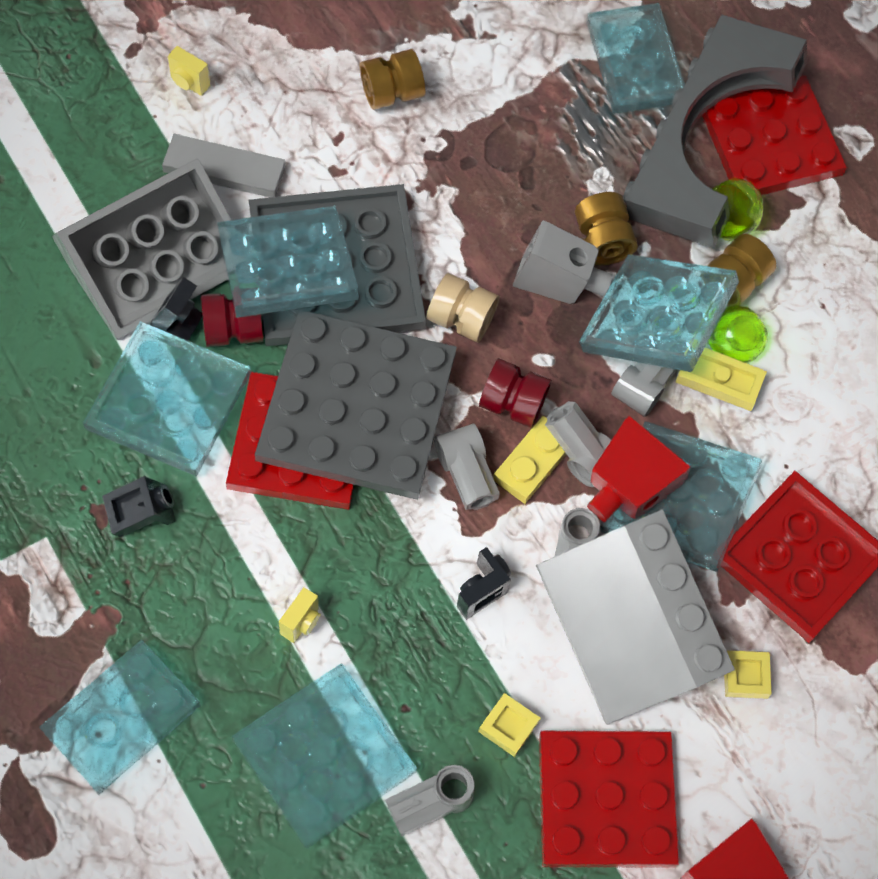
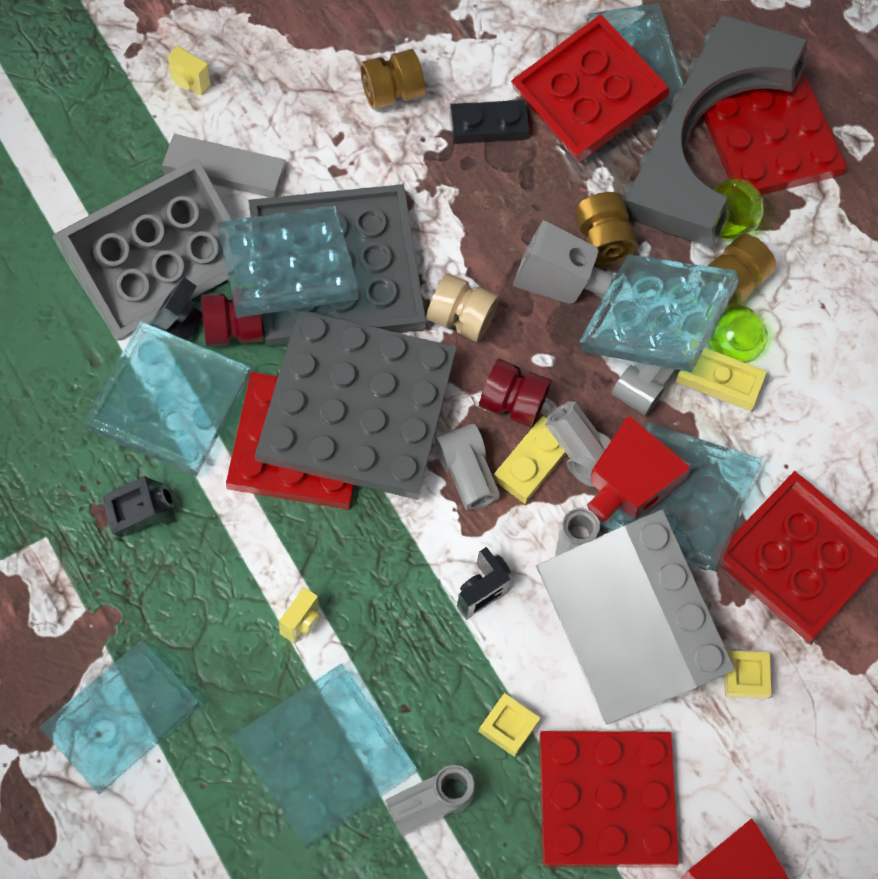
none -> black plate [449,100,530,144]
none -> red plate [511,14,670,163]

